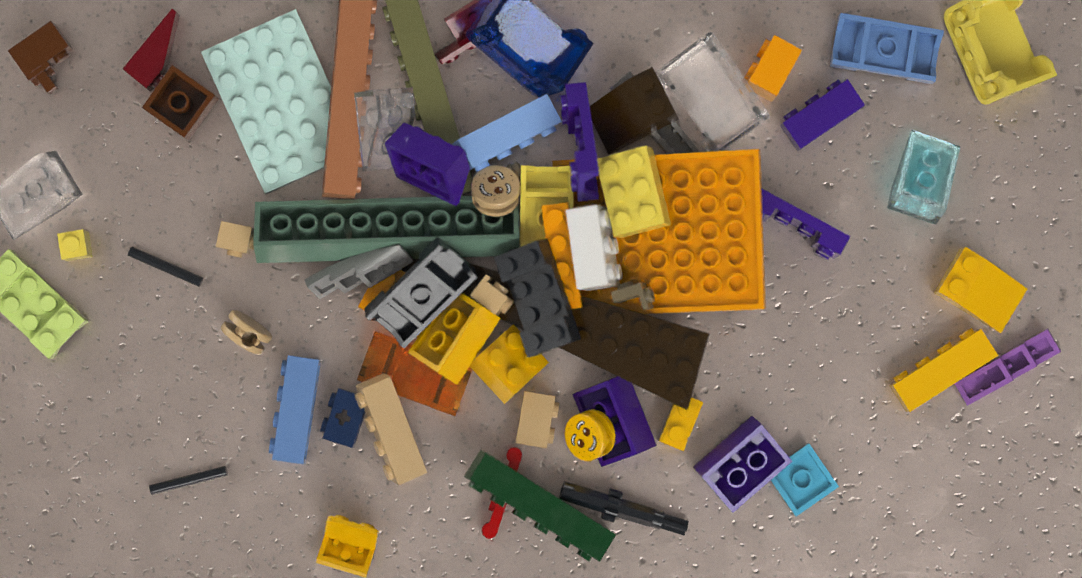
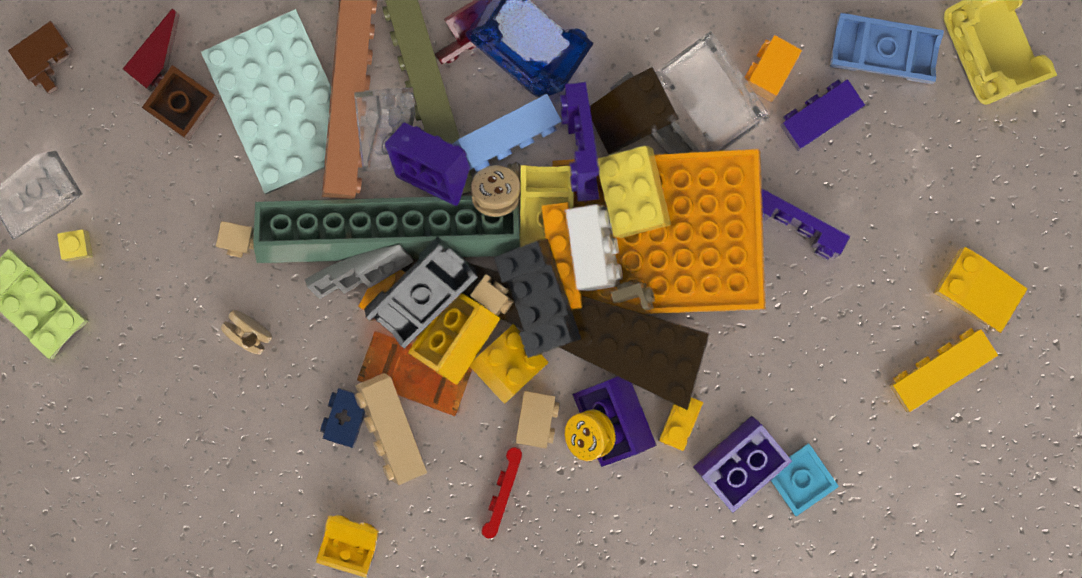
black bar [128,247,204,287] -> none
black bar [149,466,228,495] -> none
medium blue brick [269,355,321,464] -> none
dark green brick [464,450,616,562] -> none
black piece [559,481,689,536] -> none
clear light blue slope [887,130,961,225] -> none
medium lavender slope [955,328,1061,406] -> none

